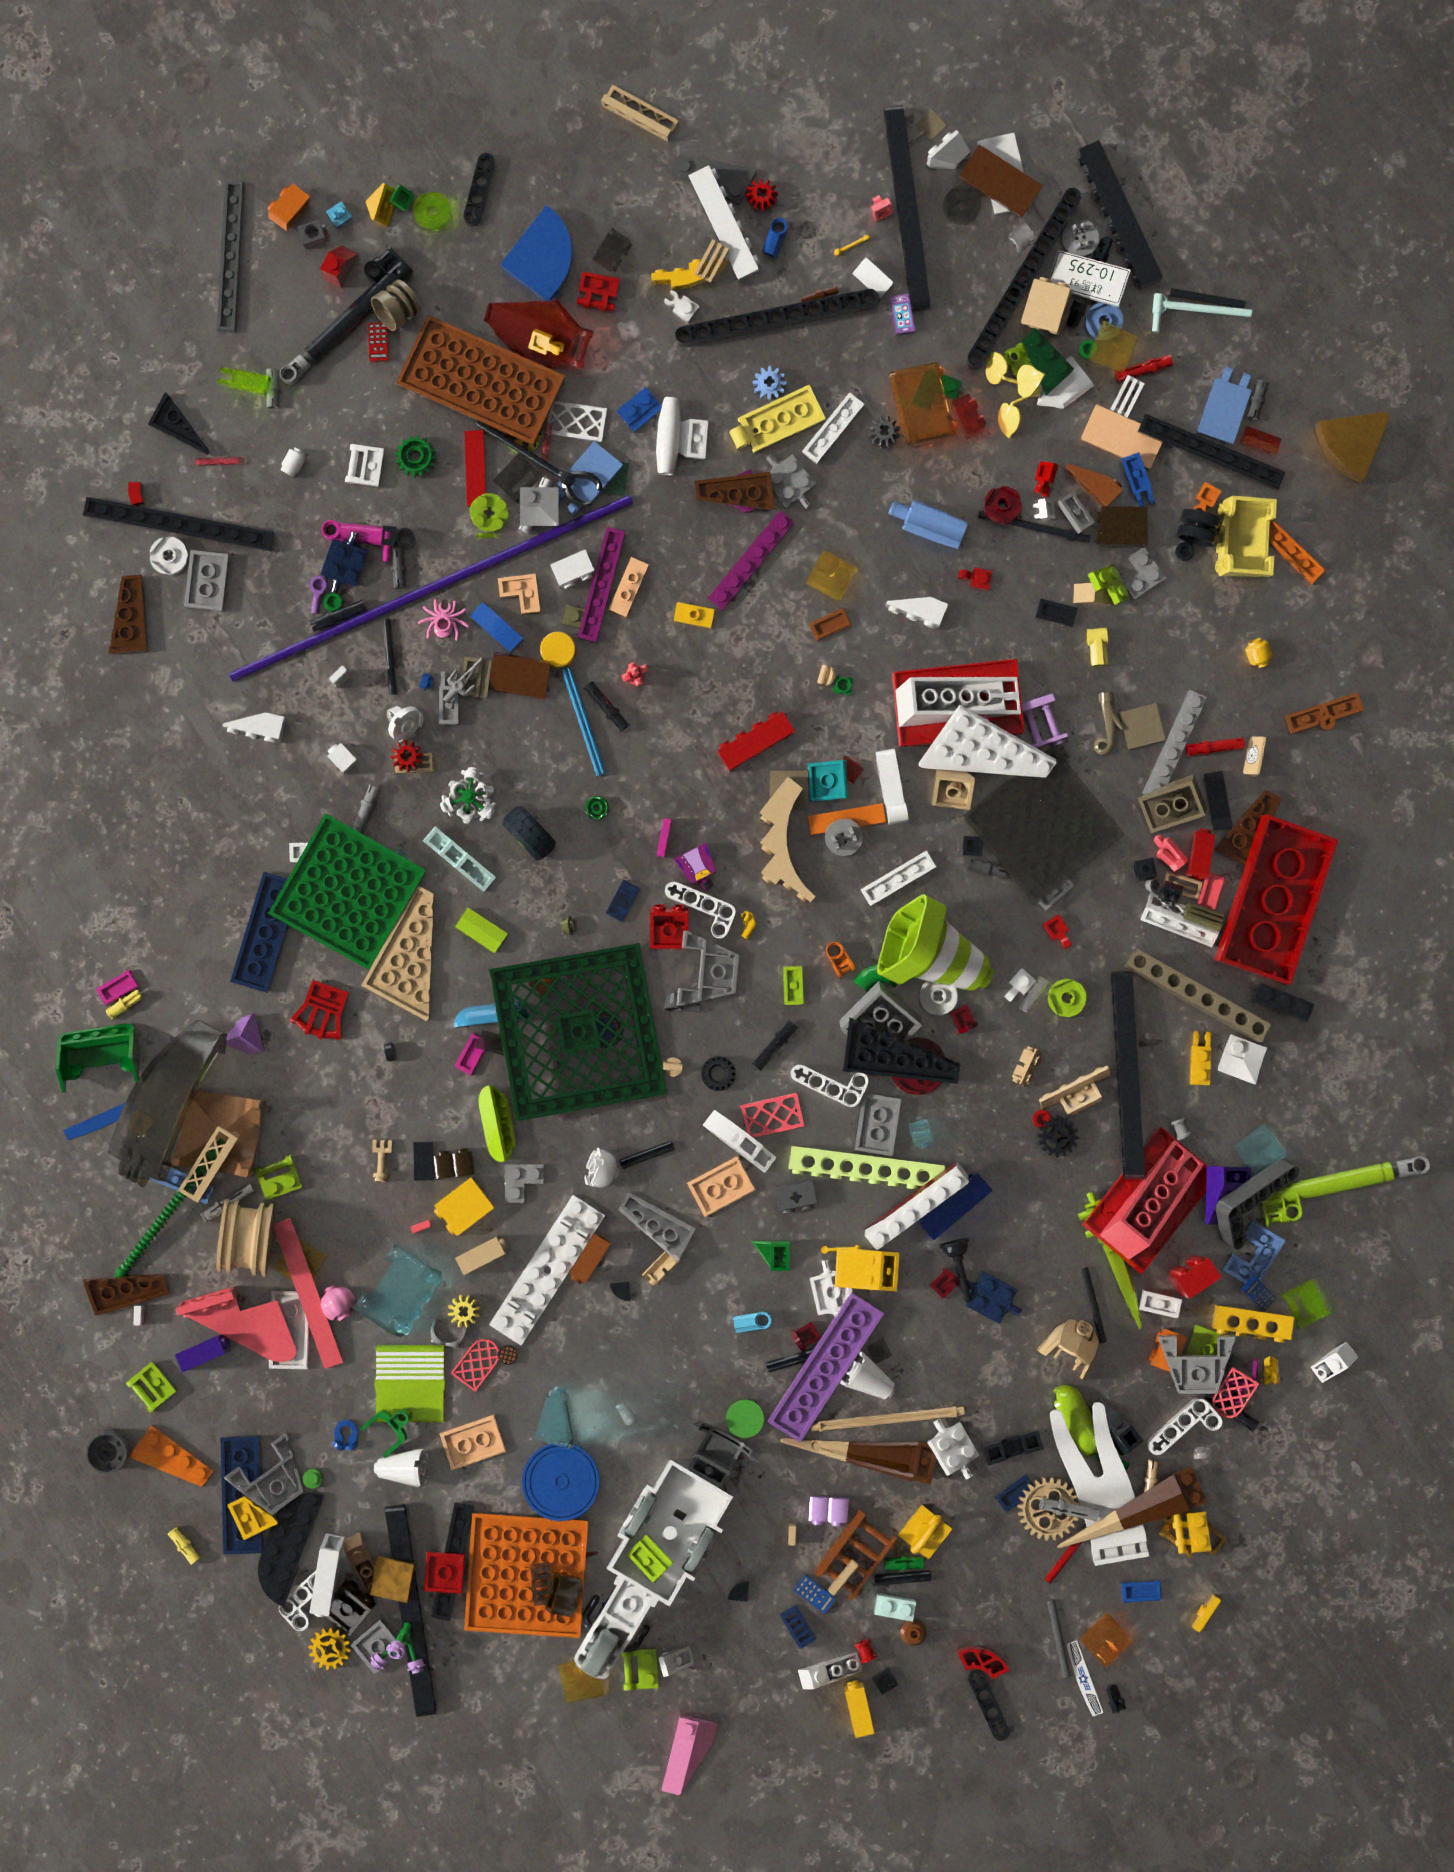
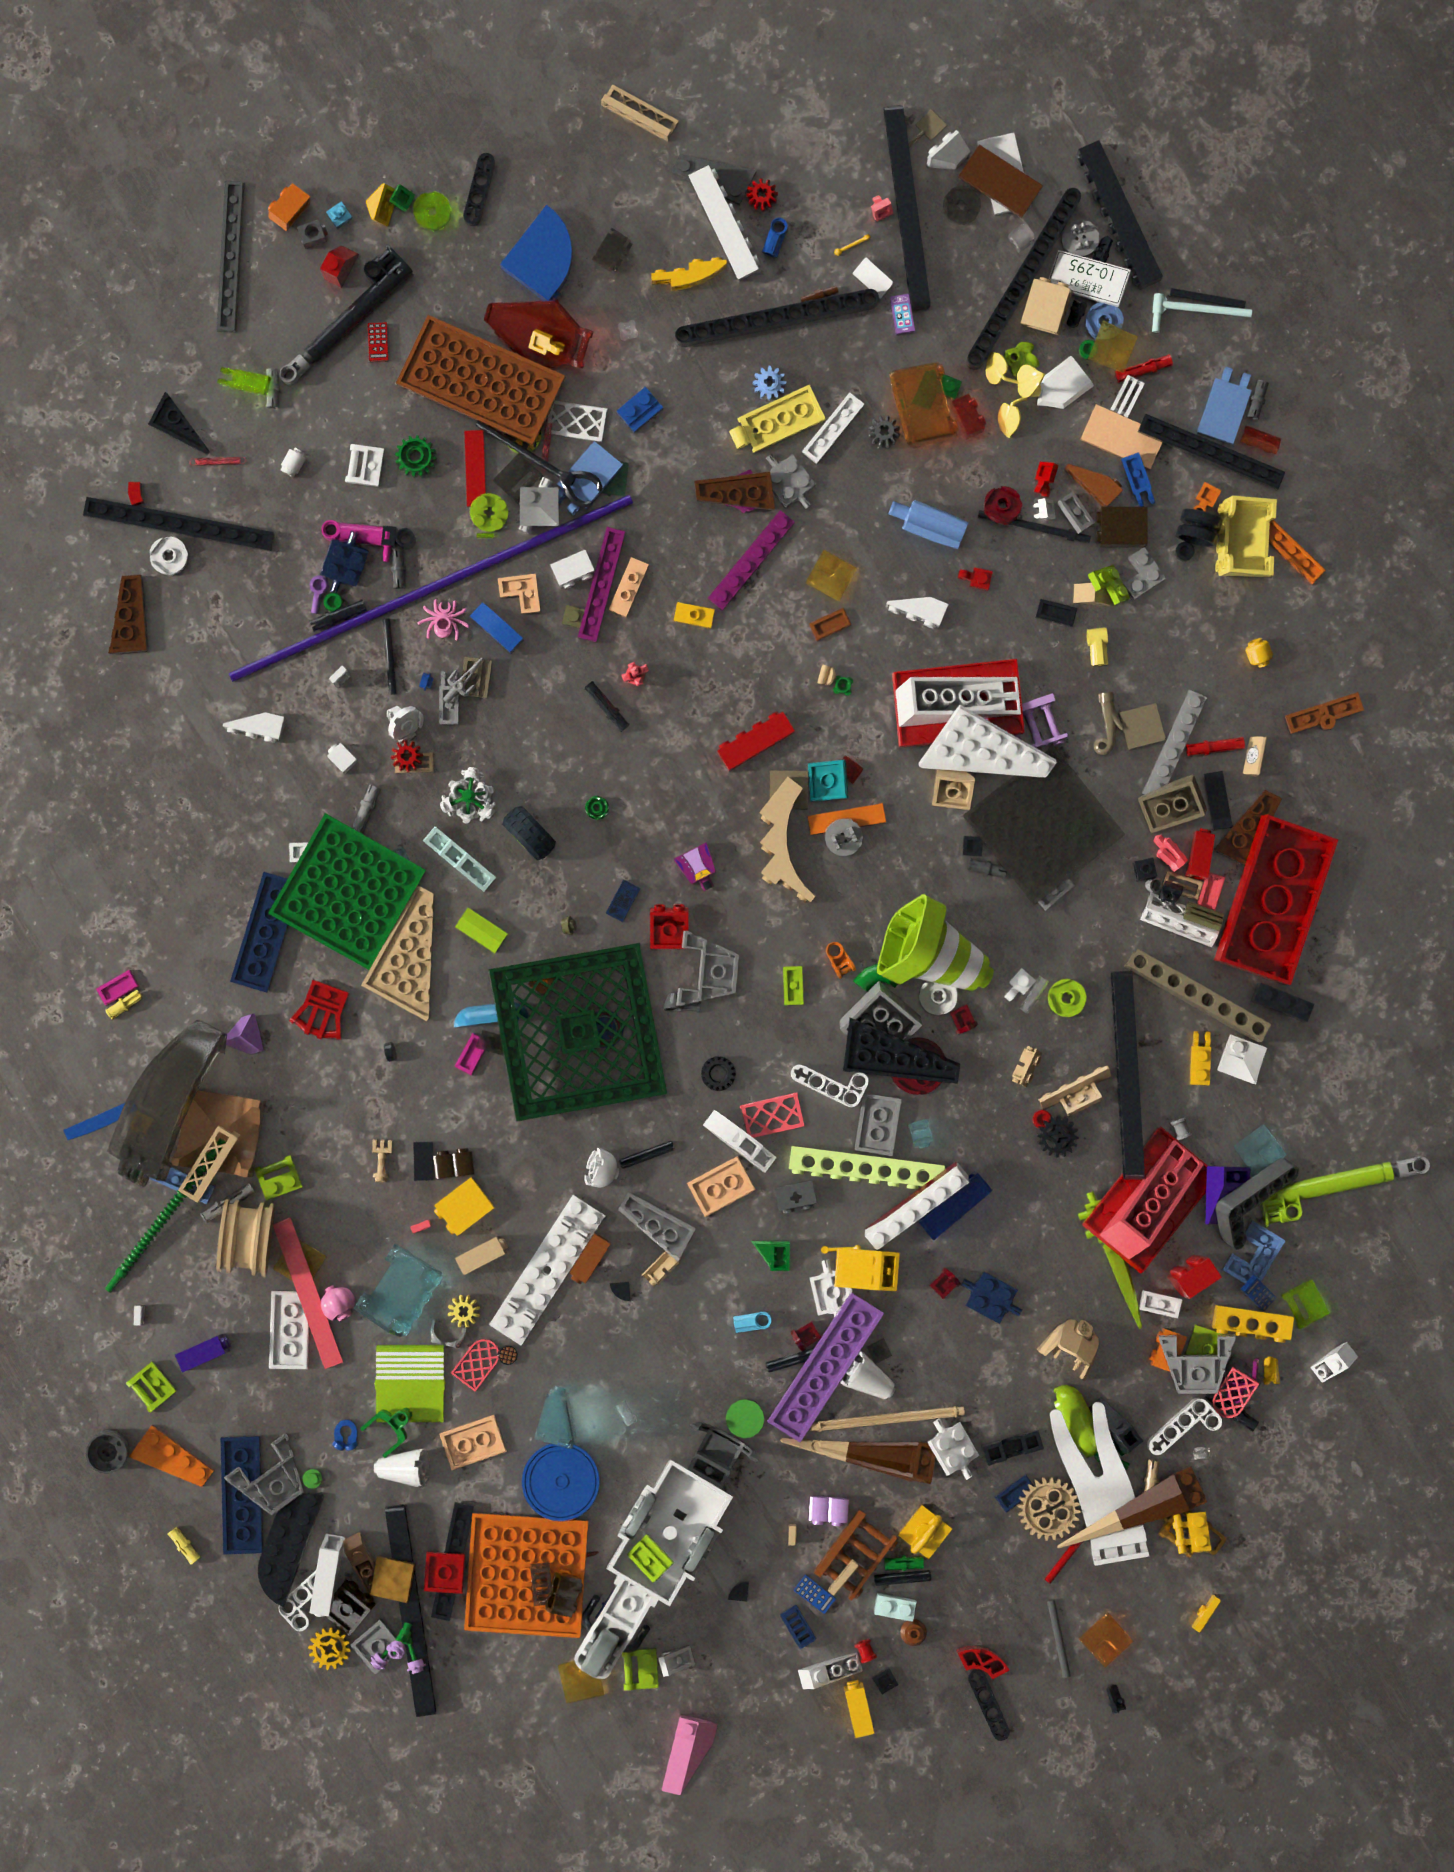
green windscreen [55,1023,140,1093] -> none
reddish brown wing [83,1274,170,1316] -> none
coral piece [175,1286,297,1362] -> none
light grey plate [184,550,229,612] -> none
yellow wing [228,1496,279,1540] -> none
dark tan wheel [371,280,421,331] -> none
lime brick [479,1085,516,1162] -> none
reddish brown tile [489,652,551,699] -> none
light grey plate [505,1164,544,1203] -> none
yellow head [540,632,576,669] -> none
dark azure axle [562,667,606,776] -> none
red plate [576,271,620,312] -> none
white plate [656,397,708,475] -> none
dark pink tile [657,818,672,858] -> none
tan plate [663,1057,683,1077] -> none
white plate [664,290,699,323] -> none
white beam [665,882,736,939] -> none
tan tile [694,239,729,283] -> none
yellow arm [740,911,757,940] -> none
black pin [752,1020,798,1071] -> none
white plate [861,851,936,906] -> none
white beam [875,749,908,825] -> none
black piece [939,1238,972,1302] -> none
dark green wing [1021,328,1074,396] -> none
light grey pin [1039,1497,1099,1522] -> none
red plate [1043,914,1072,950] -> none
white sticker [1066,1640,1103,1716] -> none
black bar [1081,1267,1107,1344] -> none
blue tile [1121,1580,1162,1603] -> none
pearl gold piece [1315,412,1390,483] -> none

